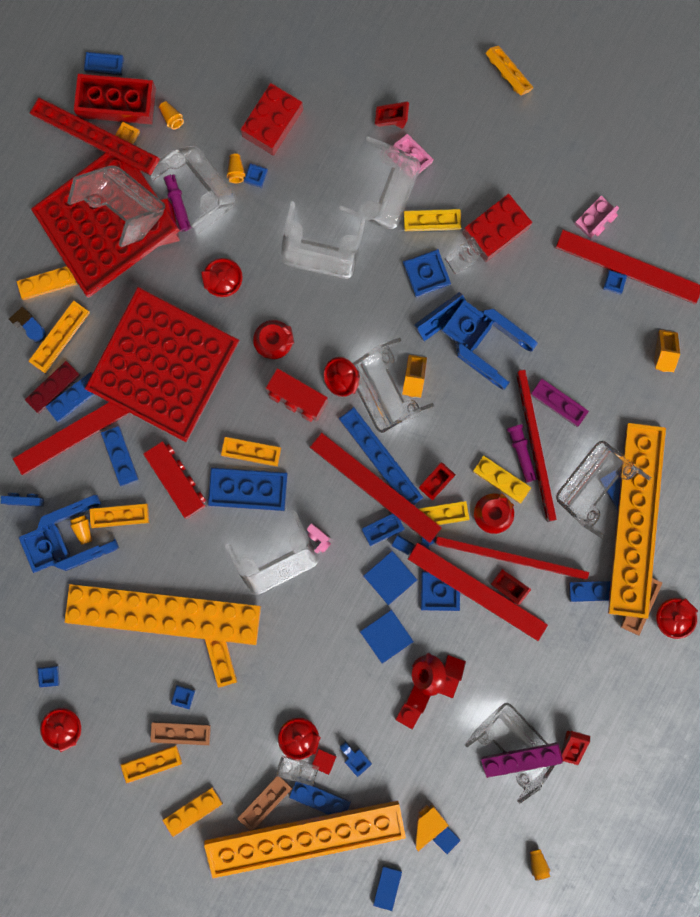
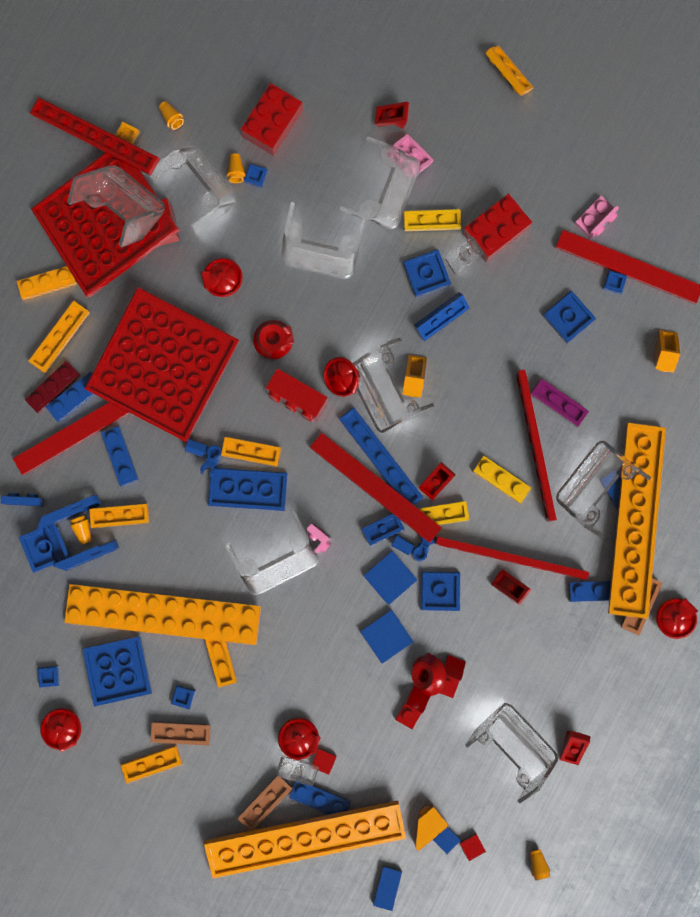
leg [9,306,46,342] -> none
red brick [74,74,156,125] -> none
blue tile [84,52,124,76] -> none
red brick [143,441,206,519] -> none
light orange plate [162,787,223,837] -> none
magenta pin [163,174,192,232] -> none
blue plate [340,741,372,777] -> none
red tile [407,543,548,641] -> none
blue plate [441,300,538,390] -> none
red piece [474,493,514,534] -> none
magenta plate [481,742,563,778] -> none
magenta pin [506,424,537,483] -> none
none -> blue plate [82,636,152,707]
none -> blue bar [185,439,222,477]
none -> red tile [459,833,486,861]
none -> blue tile [542,290,596,344]

